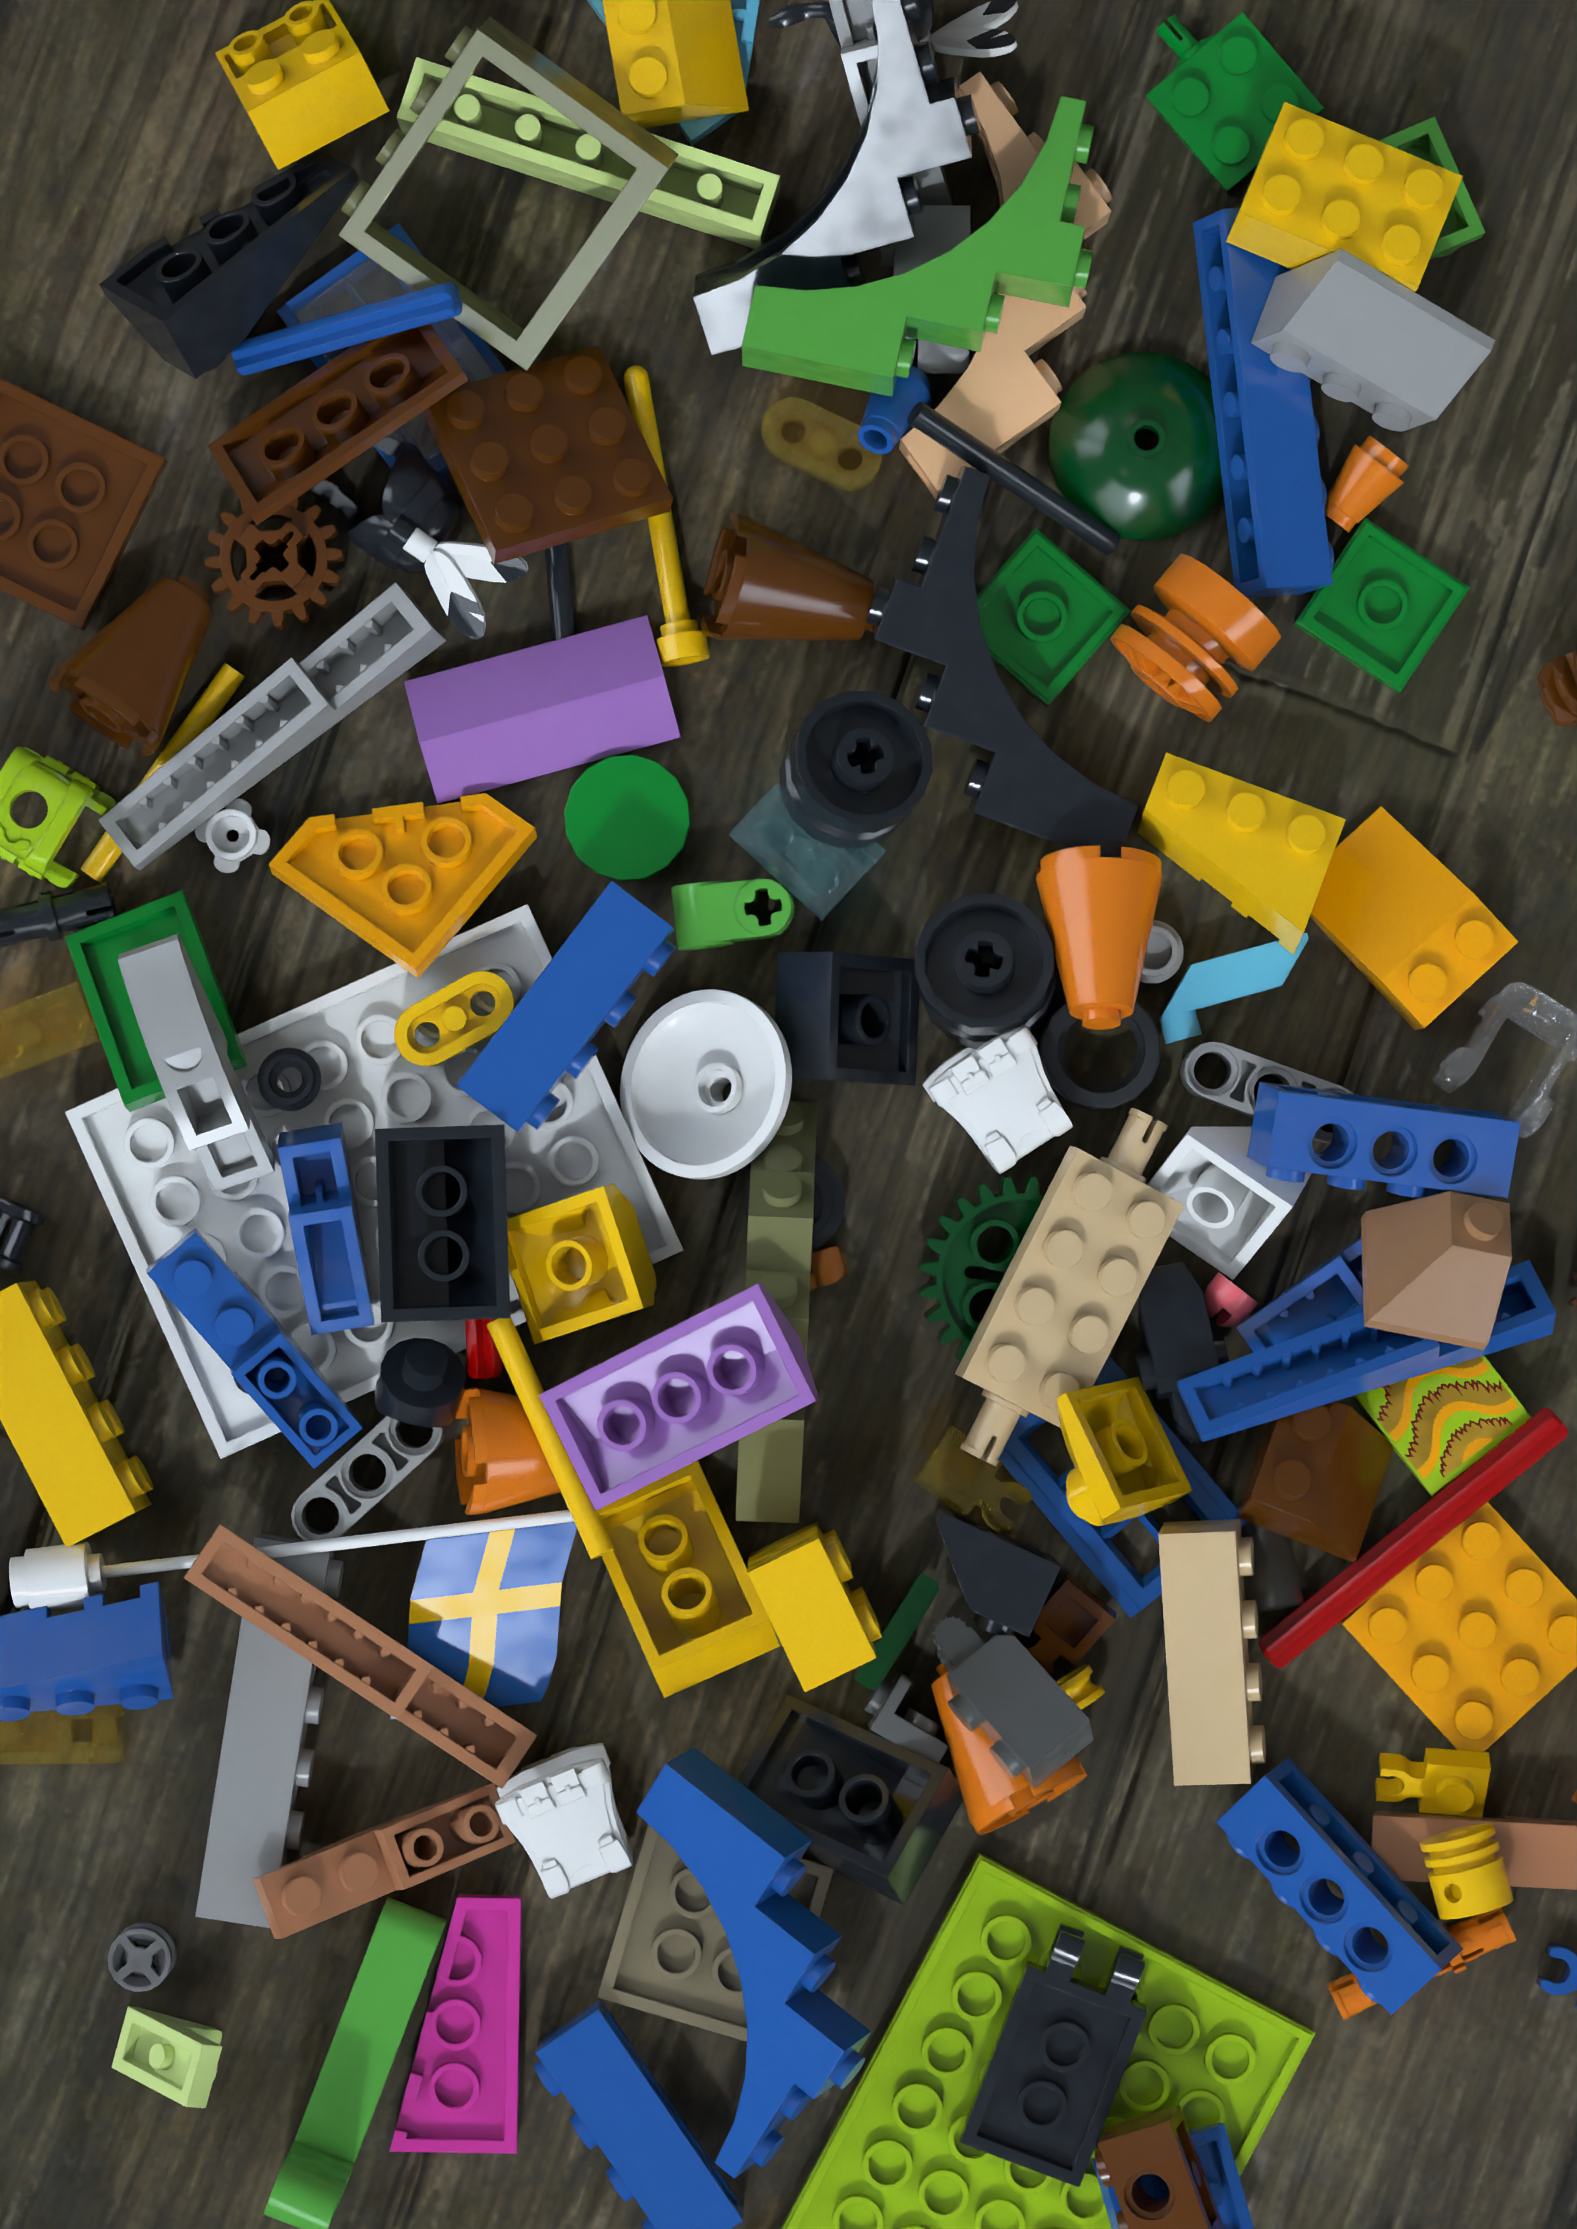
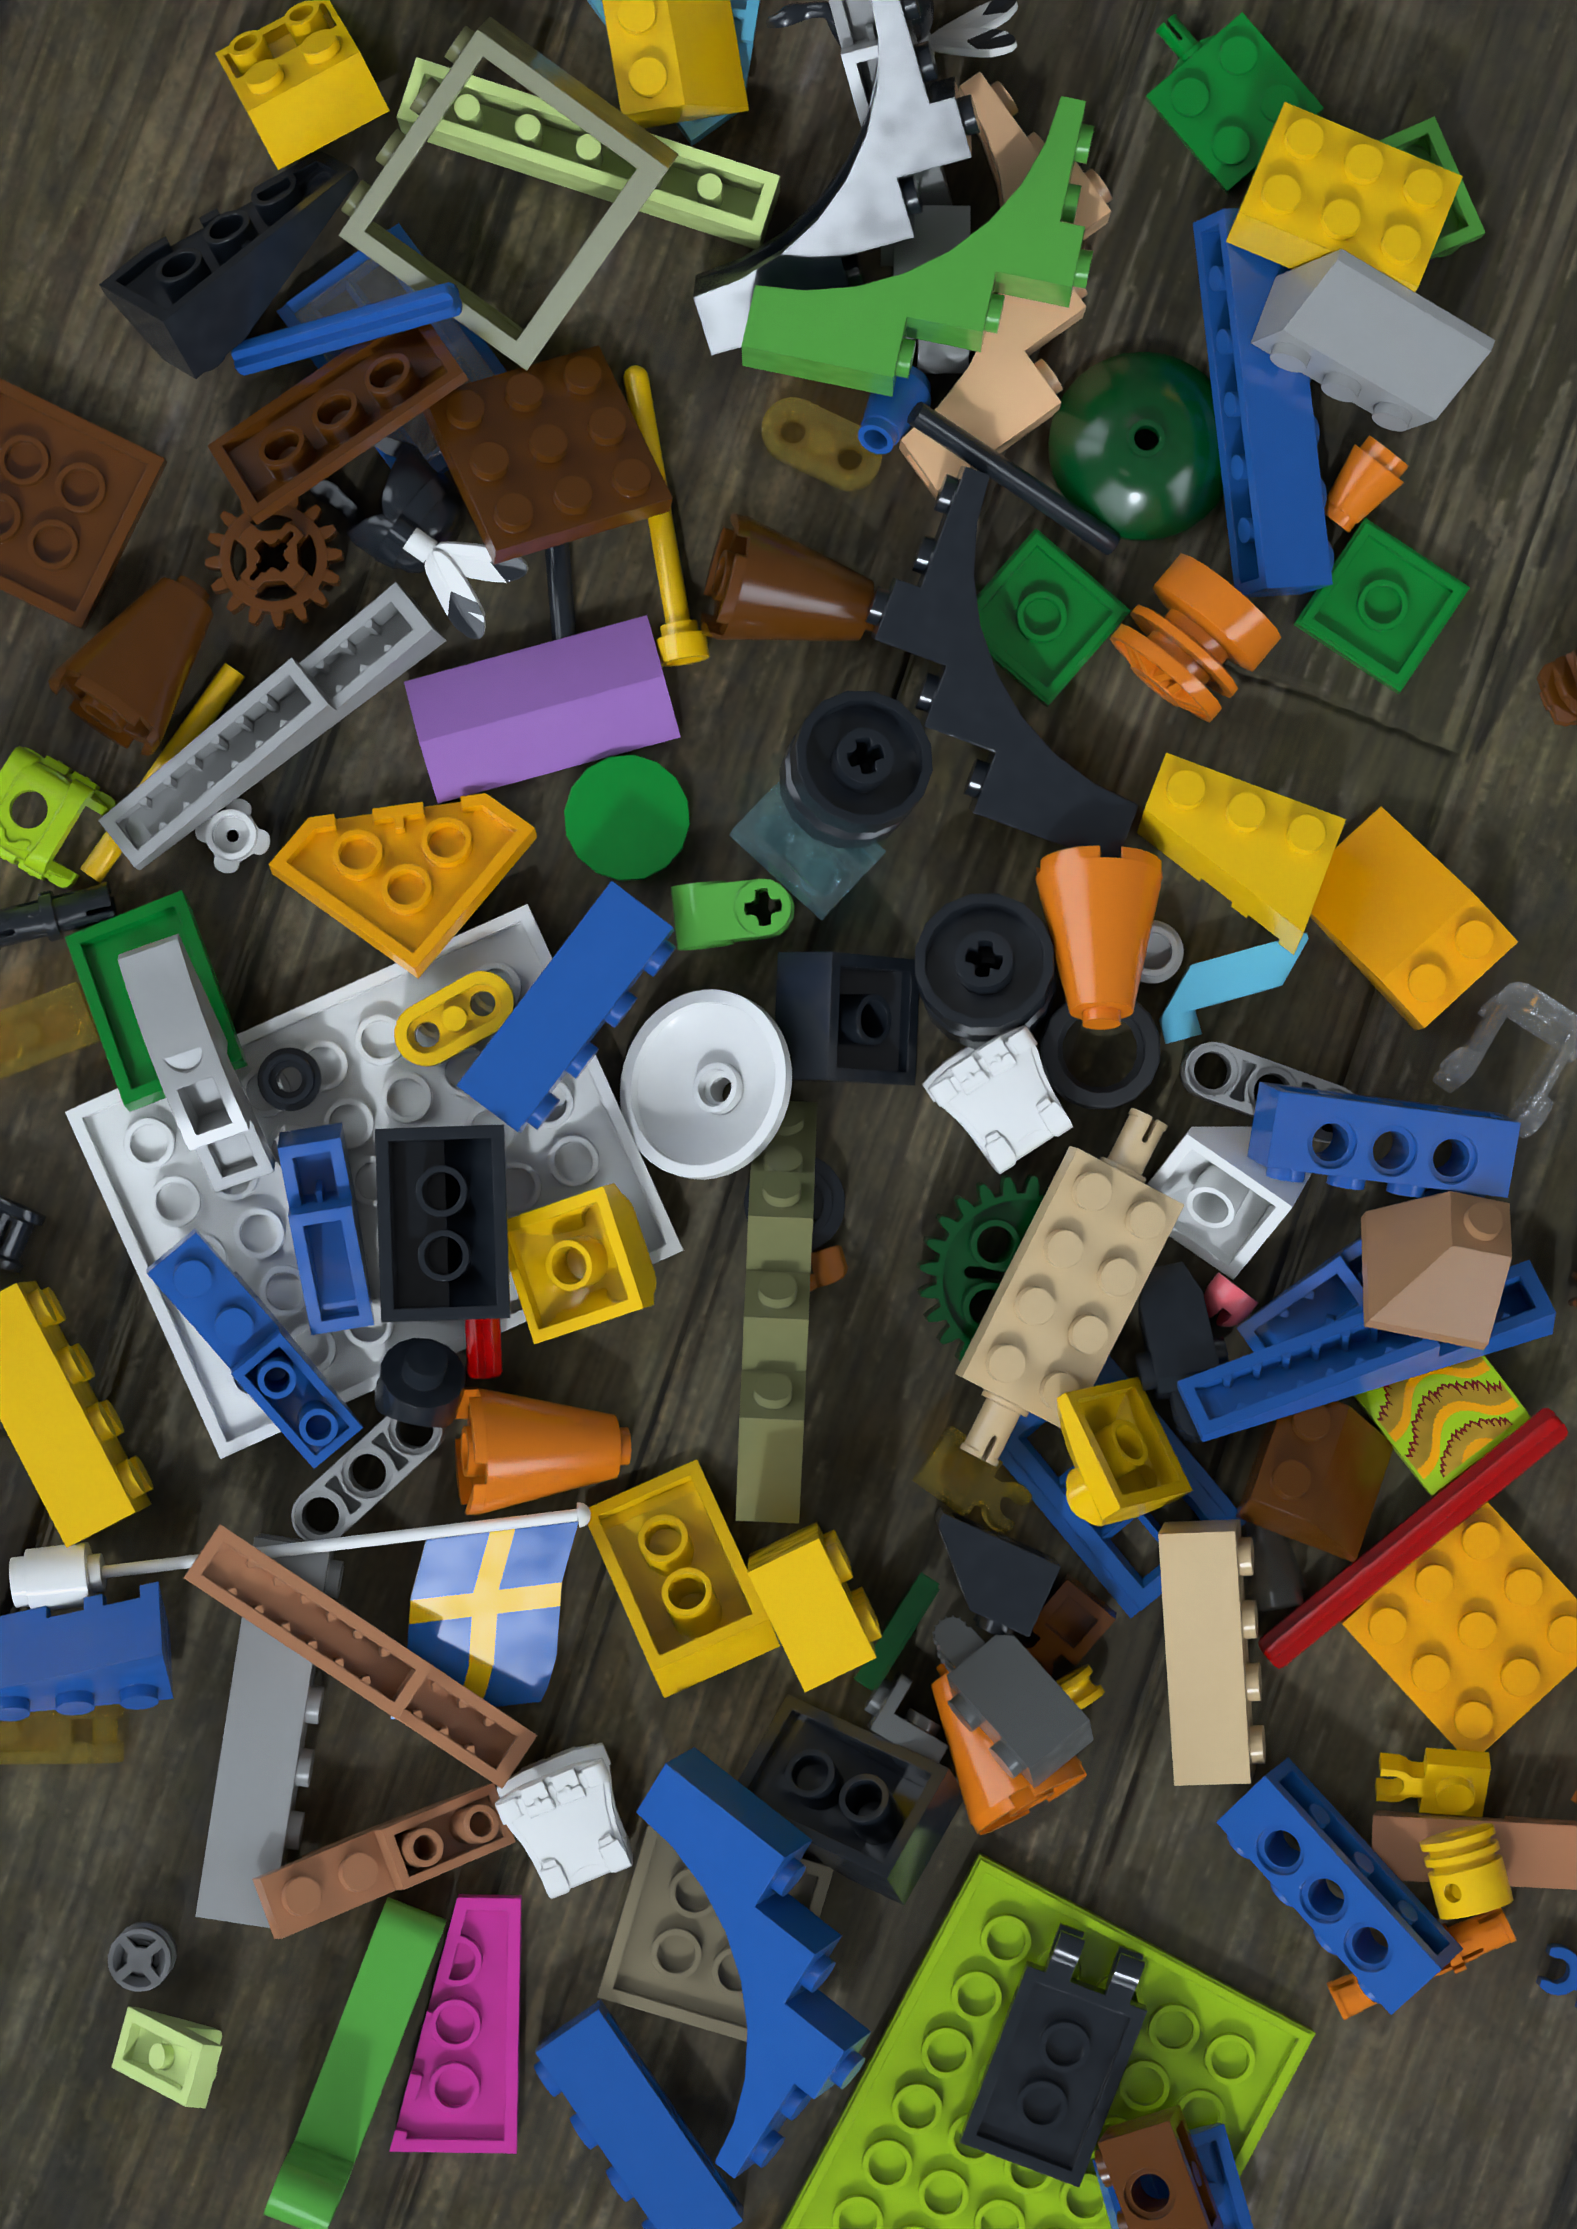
yellow bar [487,1318,614,1560] -> none
medium lavender slope [539,1282,819,1511] -> none

